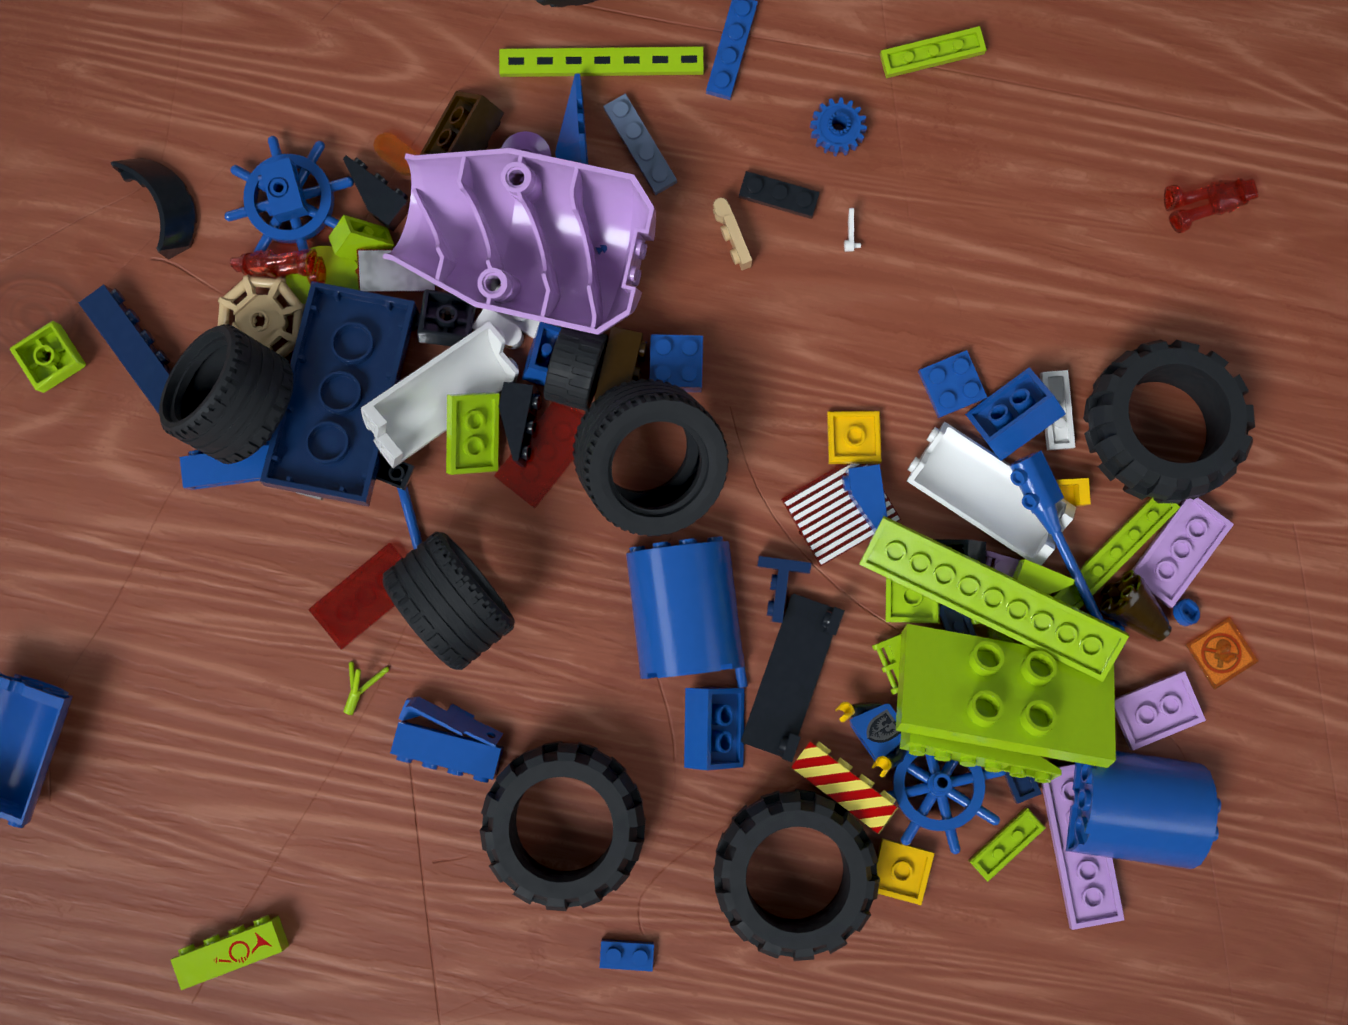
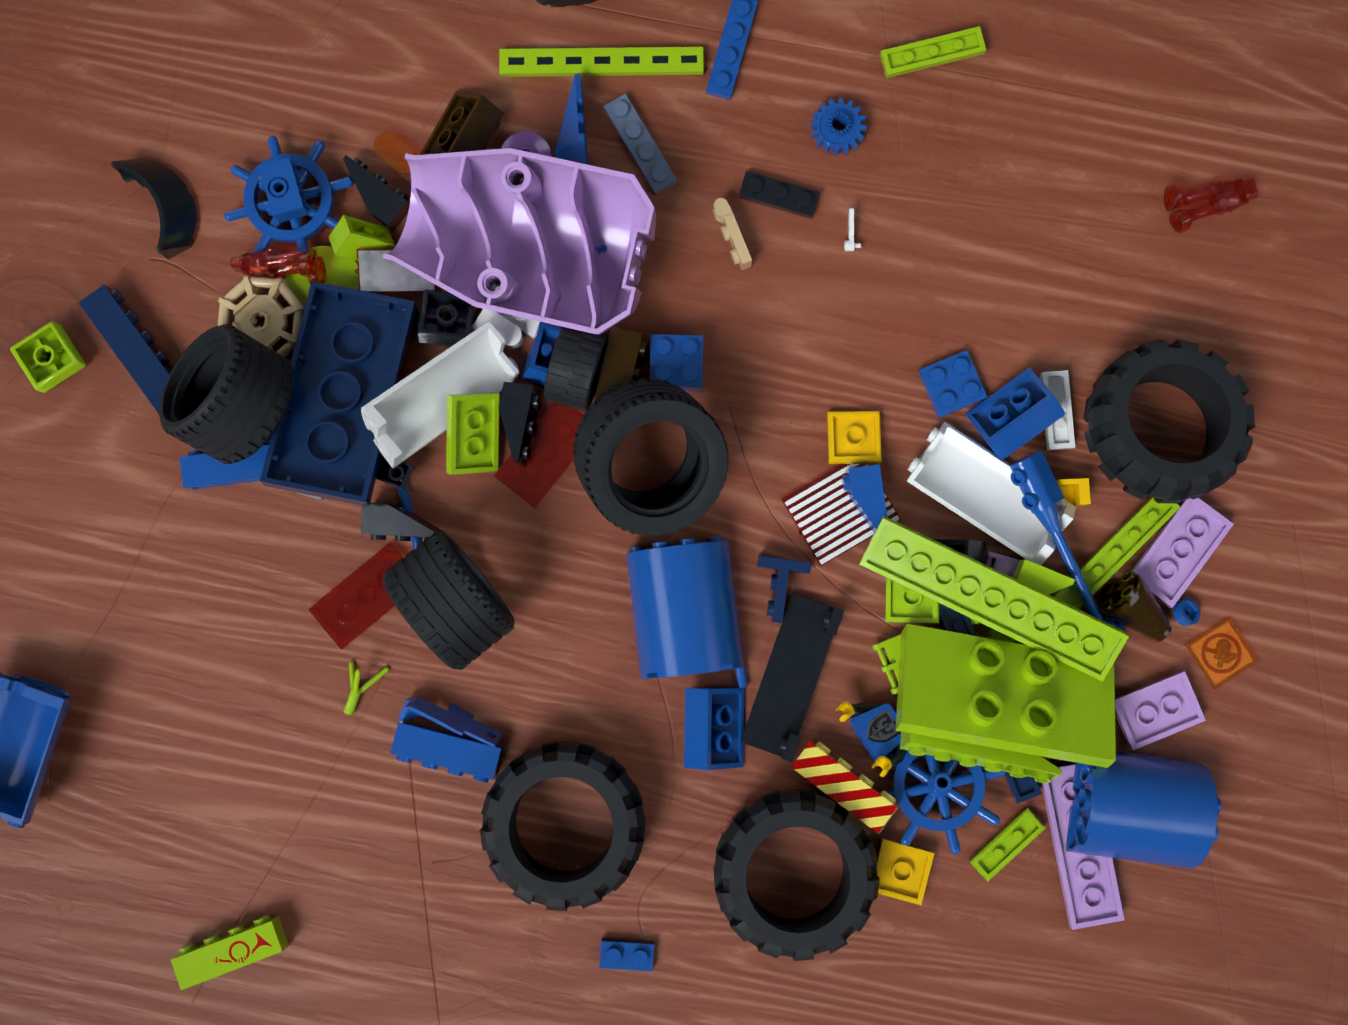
none -> black slope [361,503,445,542]

